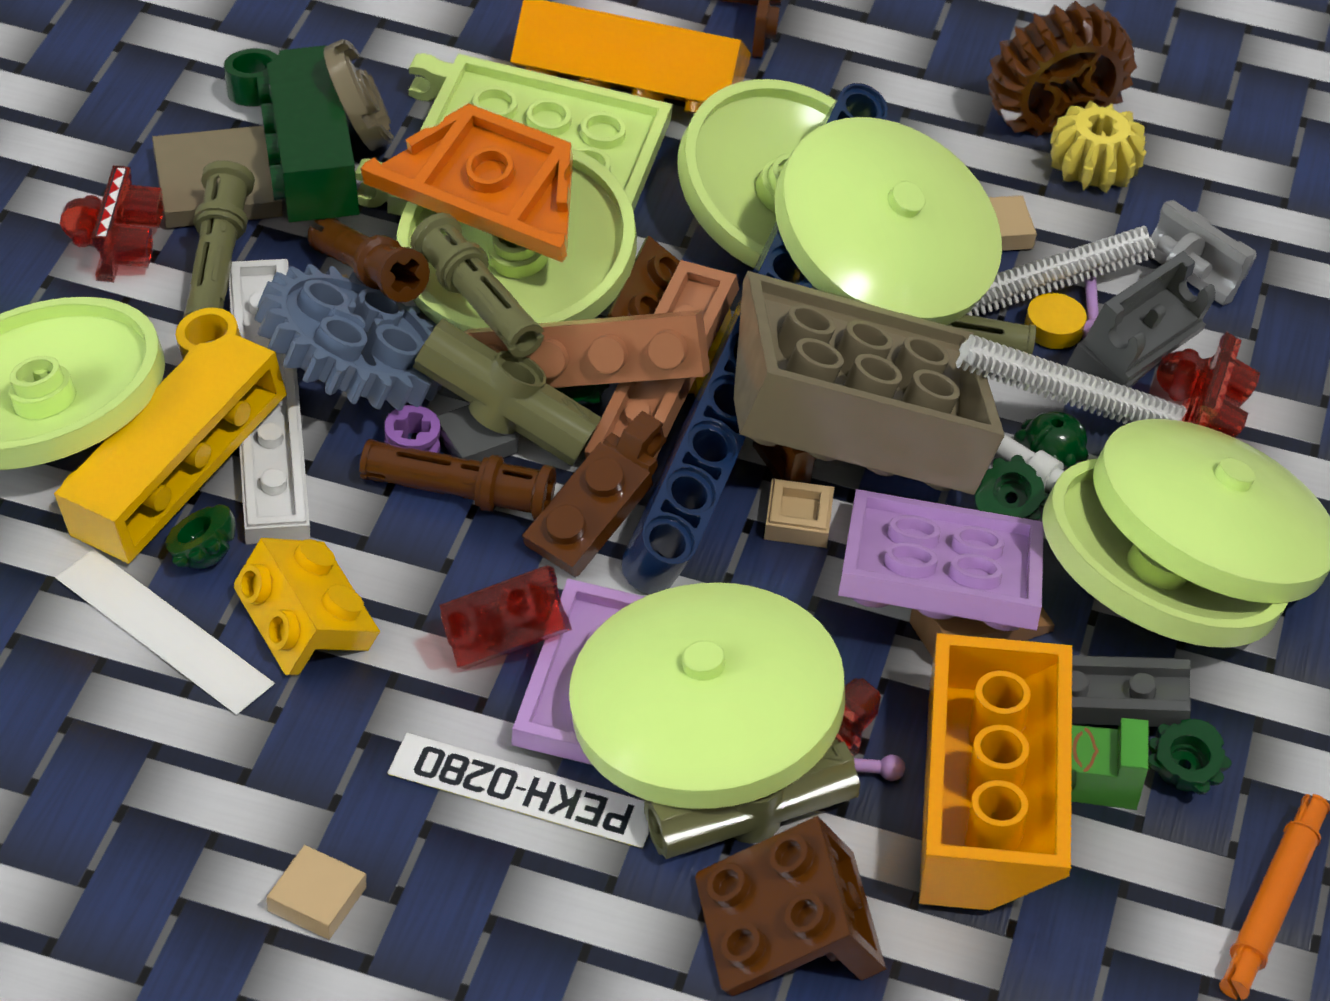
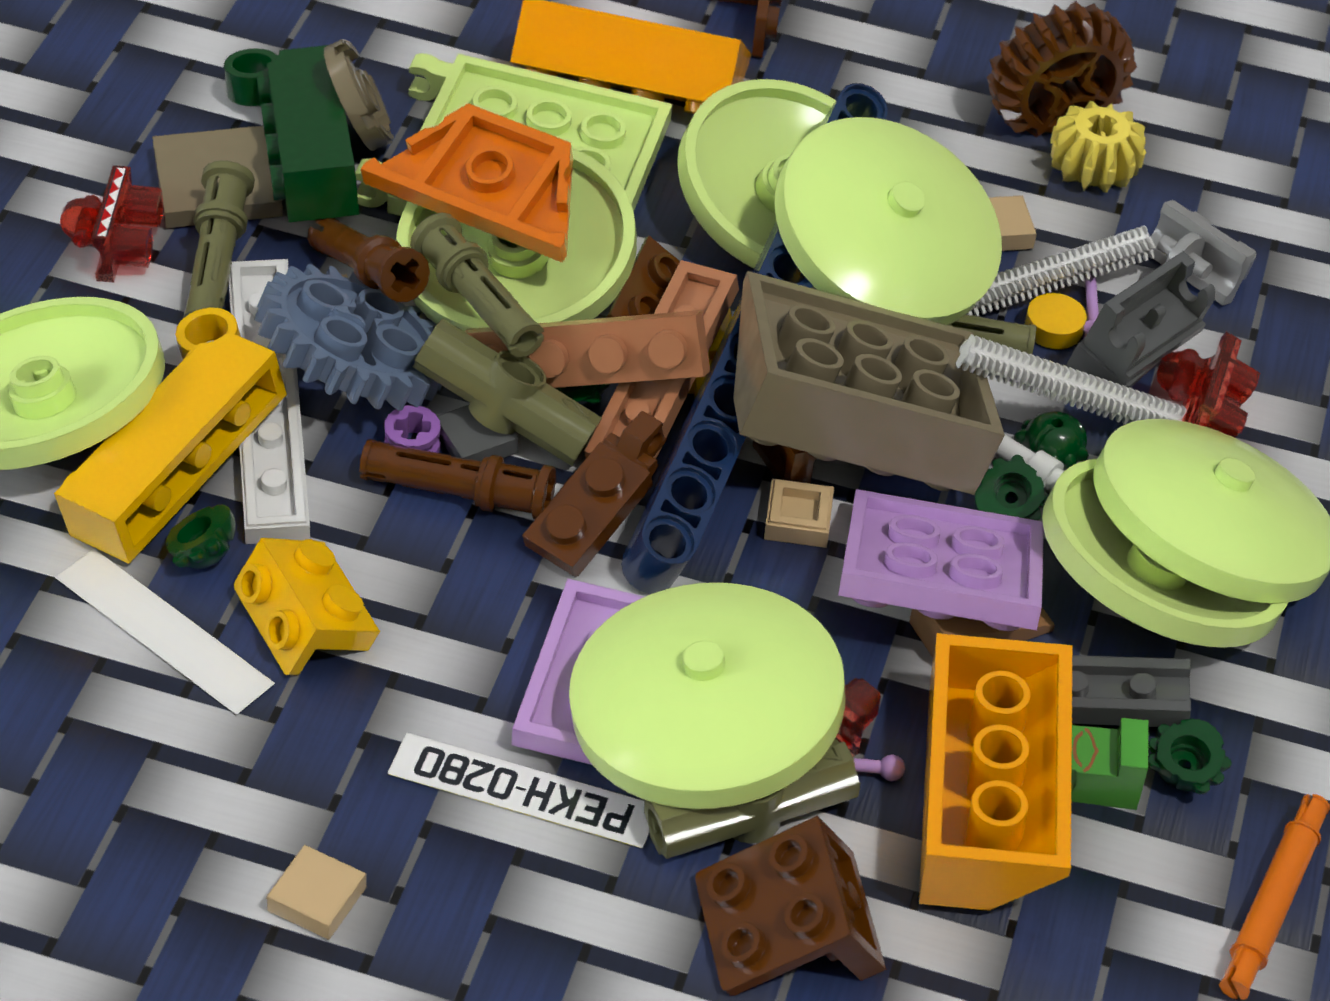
clear red hips [439,565,572,669] -> none

